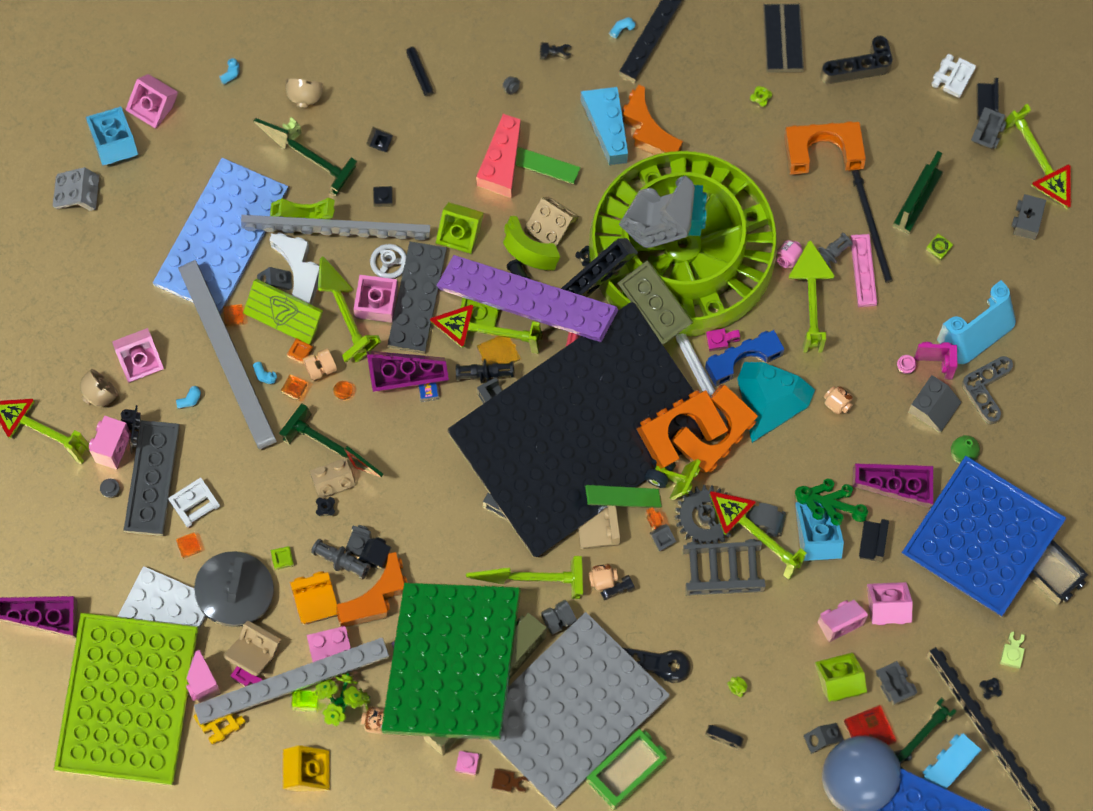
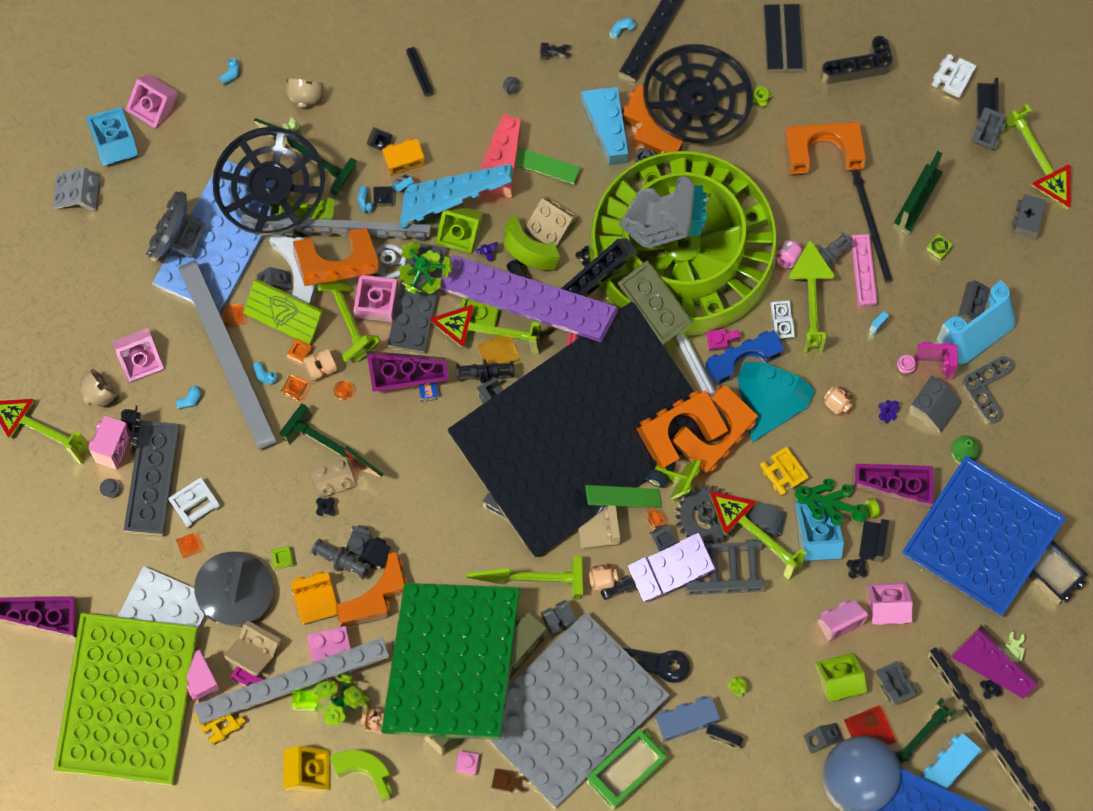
none -> dark grey bracket [146,191,206,262]
none -> black dish [212,127,325,235]
none -> orange arch [293,228,378,286]
none -> lime arch [330,750,392,803]
none -> medium azure arm [357,186,373,213]
none -> light orange brick [382,138,425,176]
none -> medium azure tile [390,174,413,191]
none -> lime plant [399,241,452,294]
none -> medium azure wing [400,164,513,228]
none -> dark purple plant [475,241,498,261]
none -> piece [628,533,717,602]
none -> black plate [635,148,655,163]
none -> black dish [643,44,753,144]
none -> sand blue brick [655,696,720,743]
none -> yellow plate [759,446,809,496]
none -> white slope [770,300,795,339]
none -> black plate [846,558,867,579]
none -> lime tile [865,498,880,518]
none -> medium azure tile [870,312,889,335]
none -> dark purple plant [878,400,900,424]
none -> magenta wedge [951,625,1039,699]
none -> dark grey slope [958,280,990,320]

